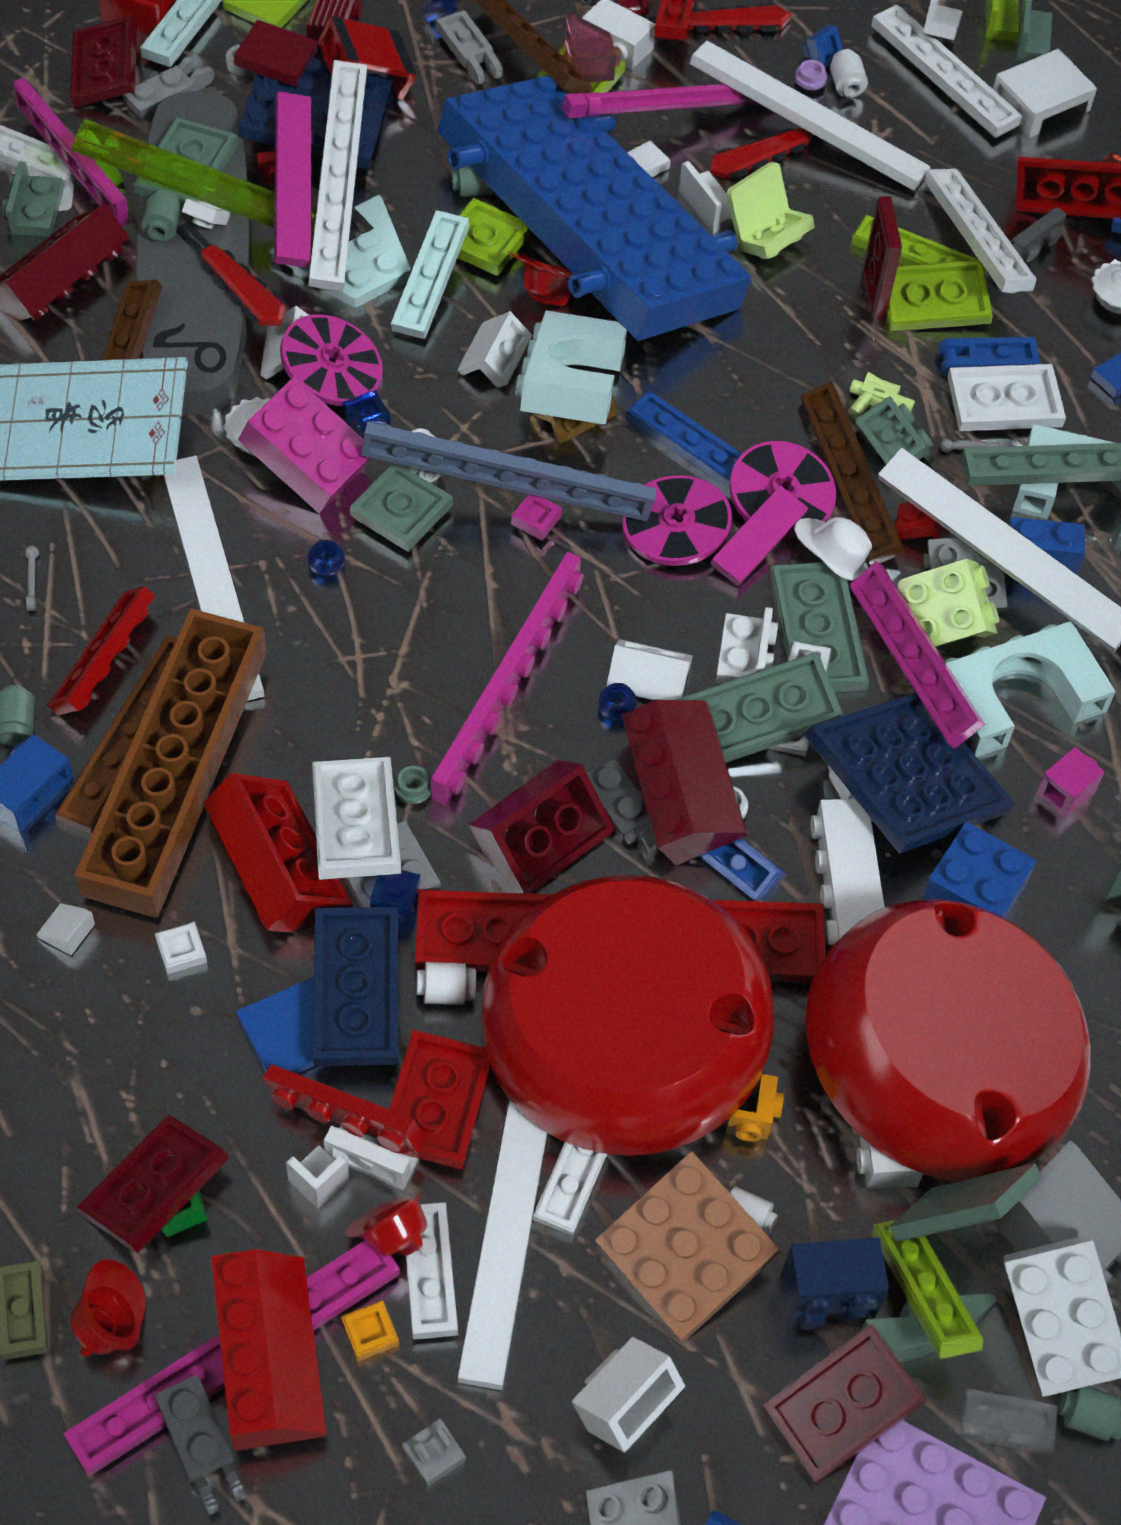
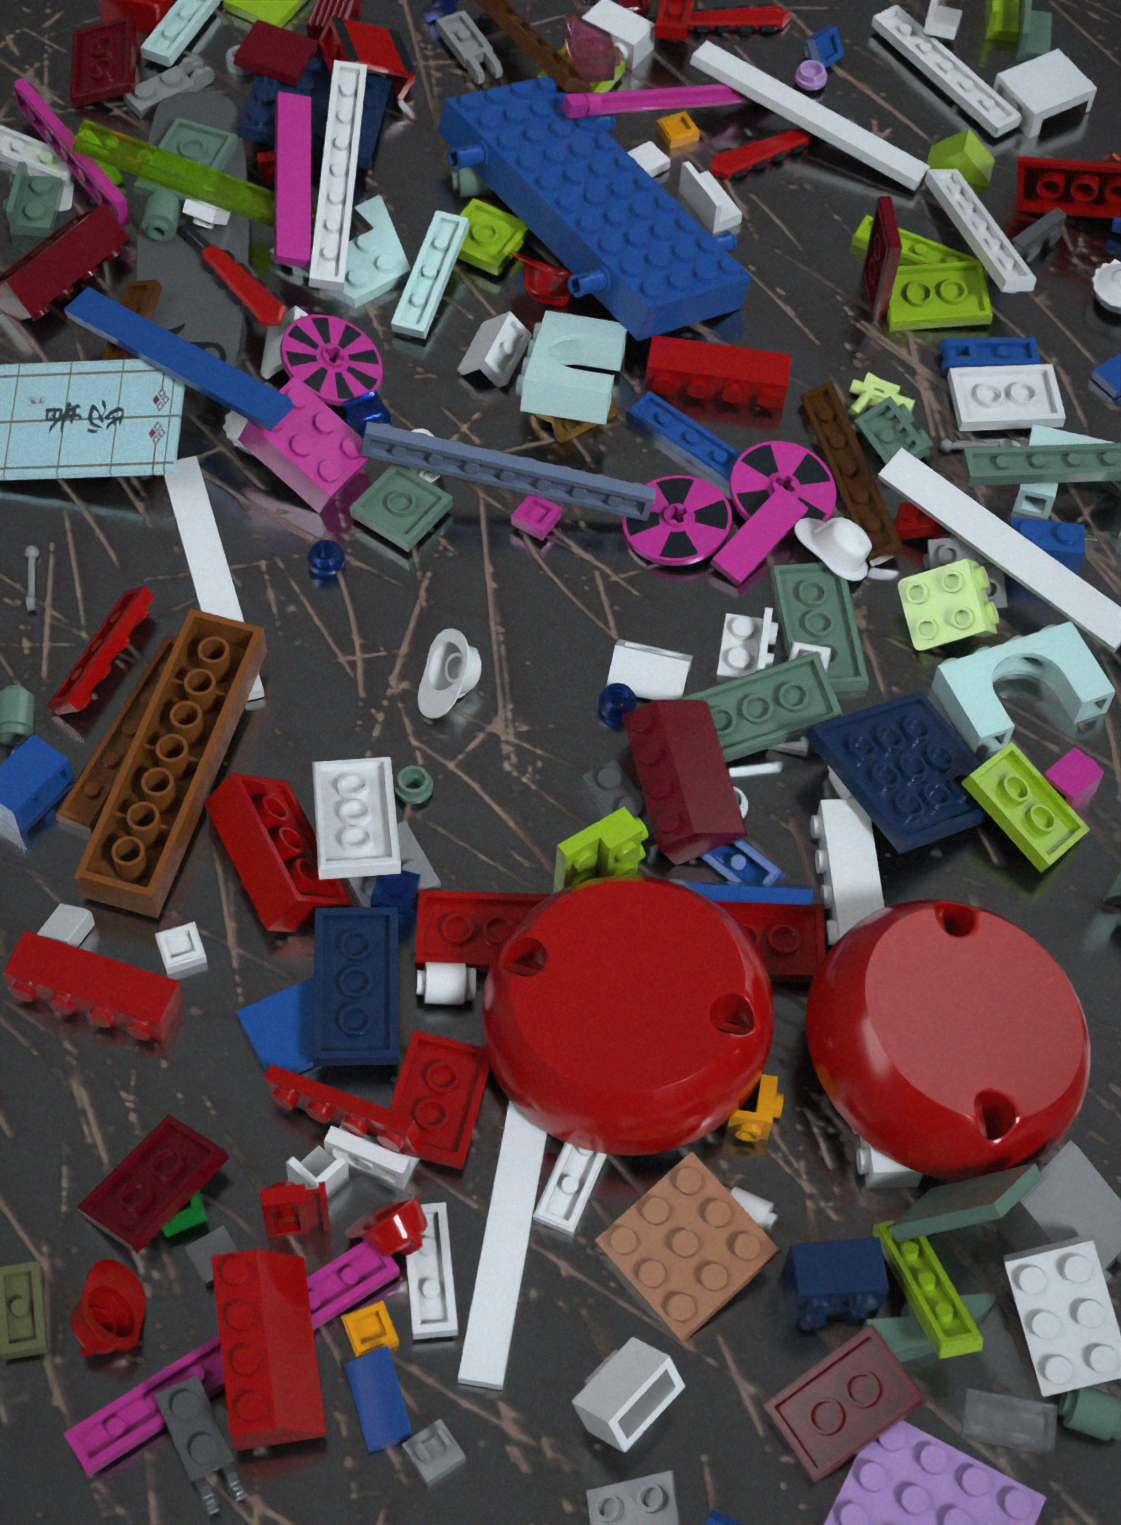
dark pink plate [431,552,584,806] -> none
dark red slope [468,760,616,894] -> none
yellowish green bracket [727,162,815,259] -> none
white brick [830,49,868,98] -> none
dark pink tile [849,561,985,748] -> none
blue brick [921,821,1037,918] -> none
none -> red brick [3,930,183,1042]
none -> blue tile [64,287,294,431]
none -> light grey tile [184,1225,239,1289]
none -> red plate [260,1181,330,1238]
none -> blue slope [345,1345,412,1453]
none -> white piece [417,628,482,719]
none -> lime plate [554,806,648,891]
none -> red brick [645,335,792,409]
none -> light orange tile [656,111,700,150]
none -> blue tile [666,879,813,905]
none -> lime slope [927,129,995,187]
none -> lime plate [961,741,1090,873]

